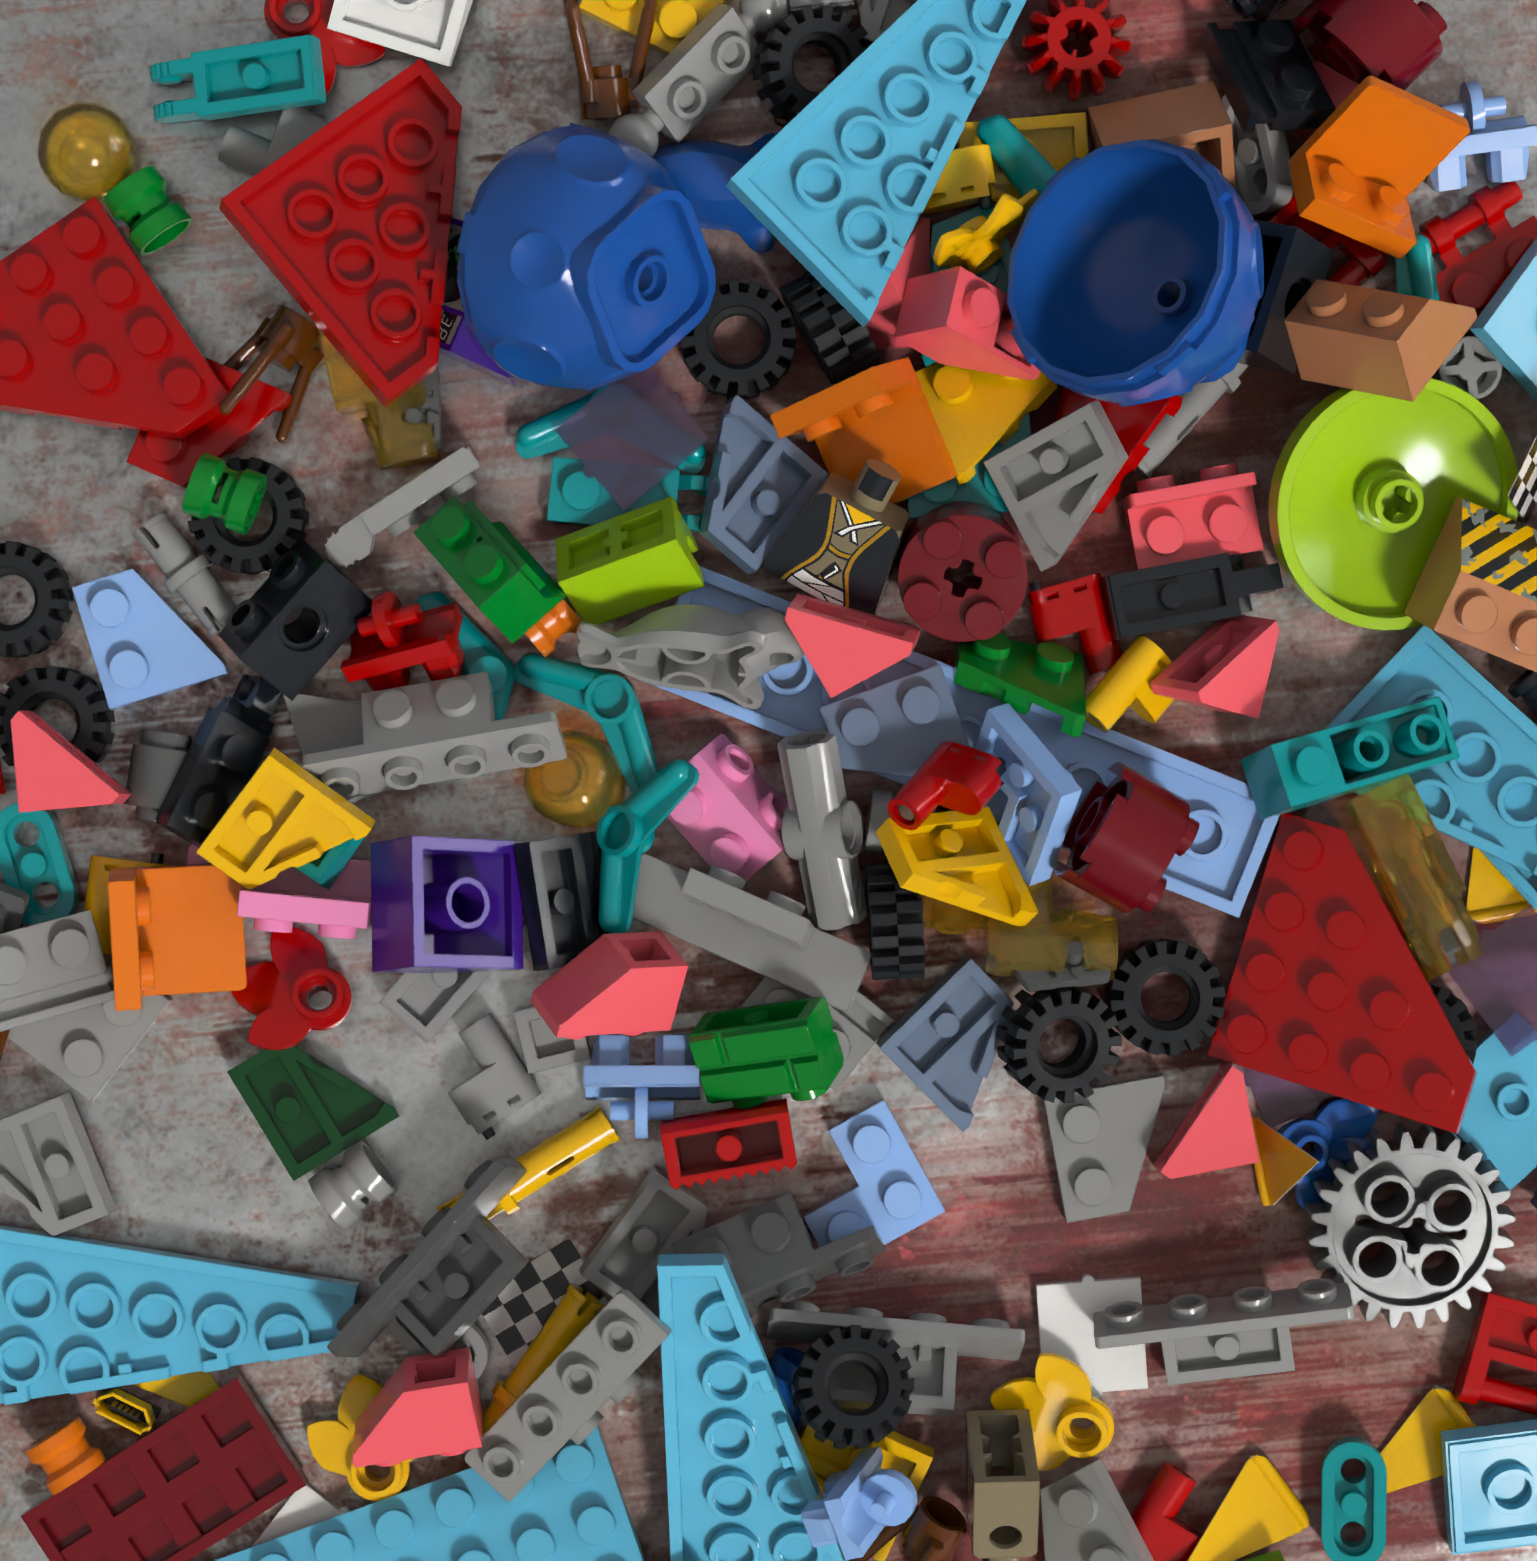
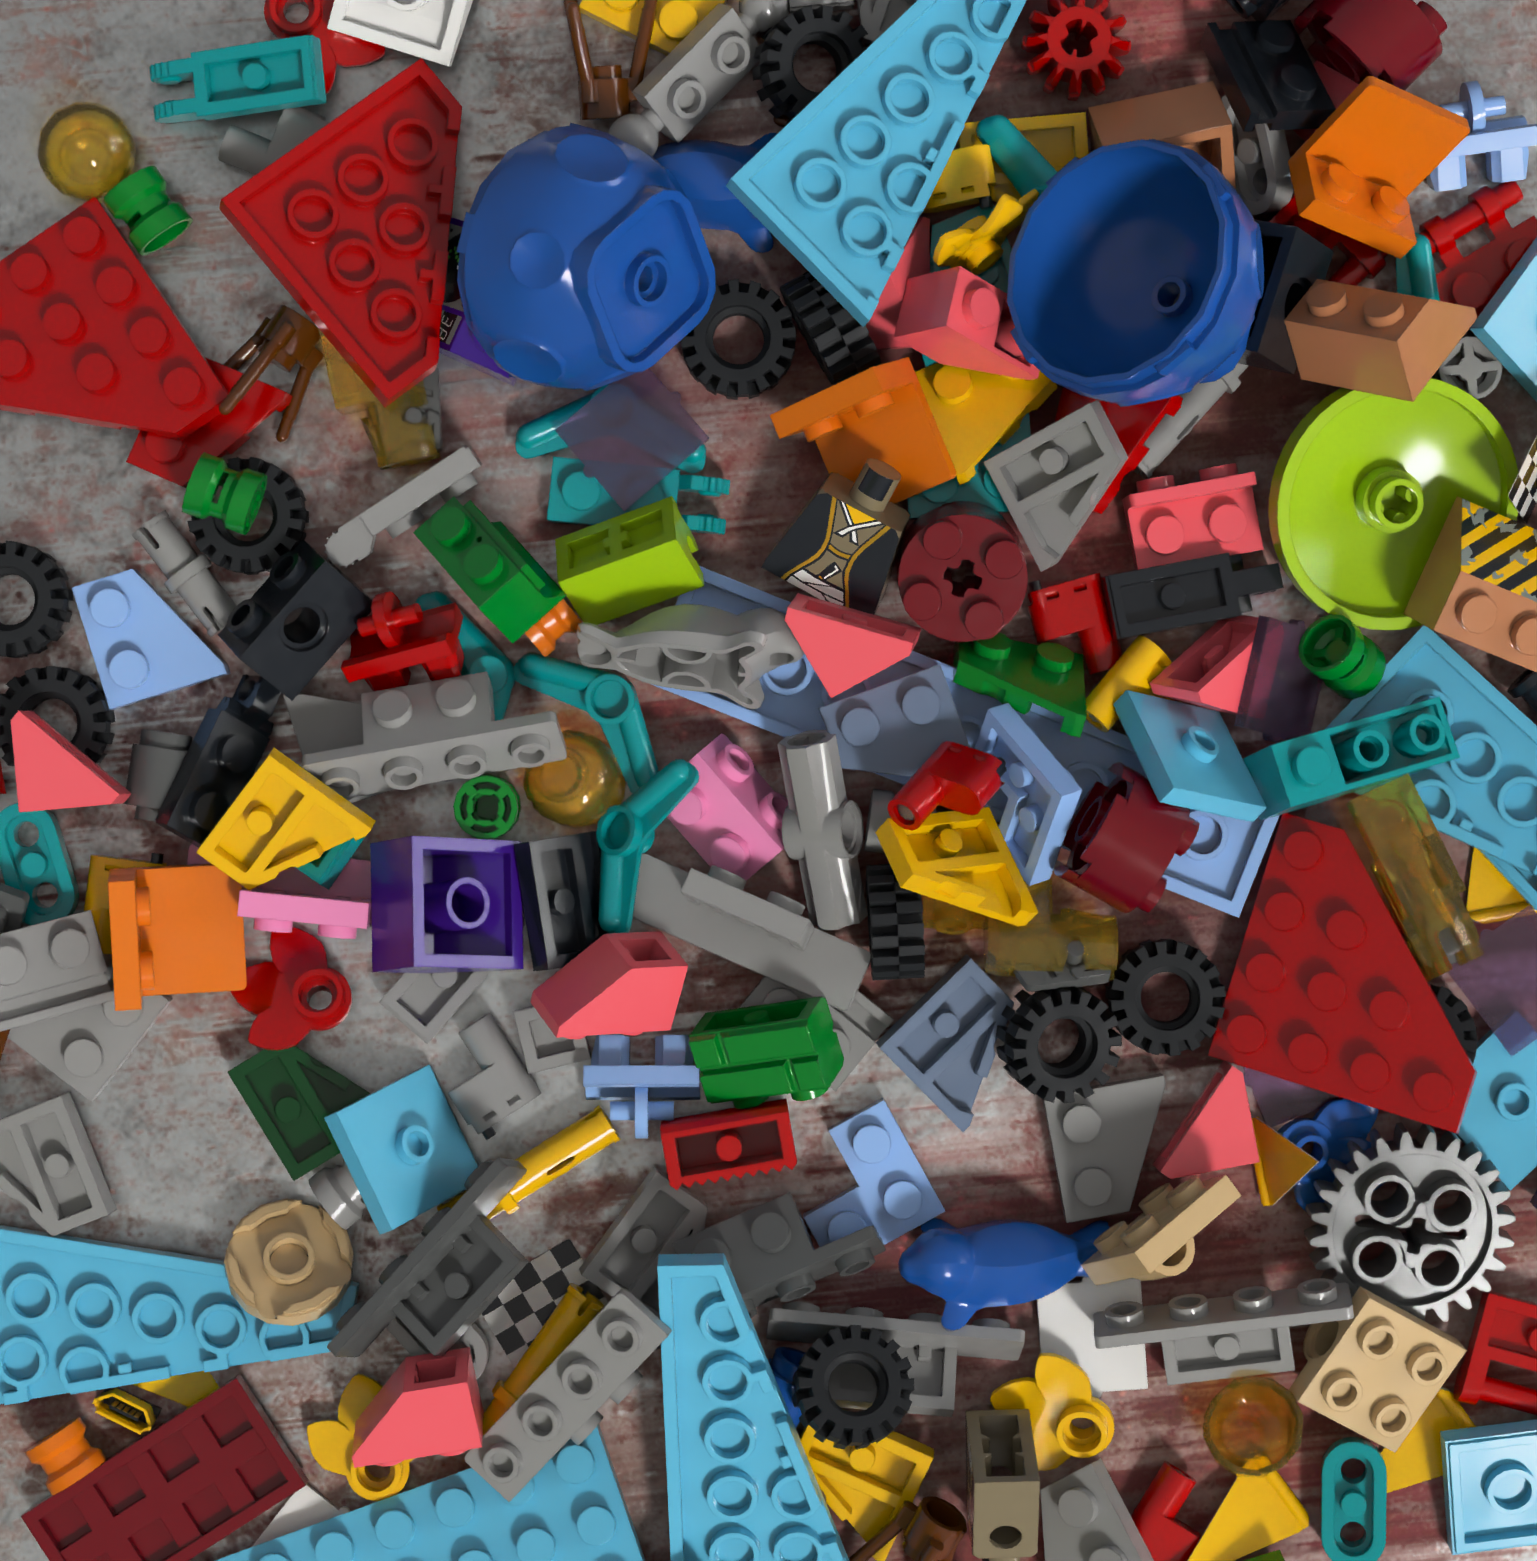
sand blue wing [699,395,828,574] -> none
light blue hips [801,1446,918,1560] -> none
none -> tan tile [224,1199,354,1326]
none -> medium azure plate [324,1064,478,1235]
none -> green wheel [453,775,522,839]
none -> blue animal [898,1218,1110,1331]
none -> tan plate [1081,1175,1241,1286]
none -> medium azure plate [1113,690,1267,822]
none -> clear yellow hair [1202,1376,1303,1477]
none -> clear purple piece [1234,615,1323,743]
none -> tan plate [1289,1286,1467,1453]
none -> green wheel [1299,614,1386,699]

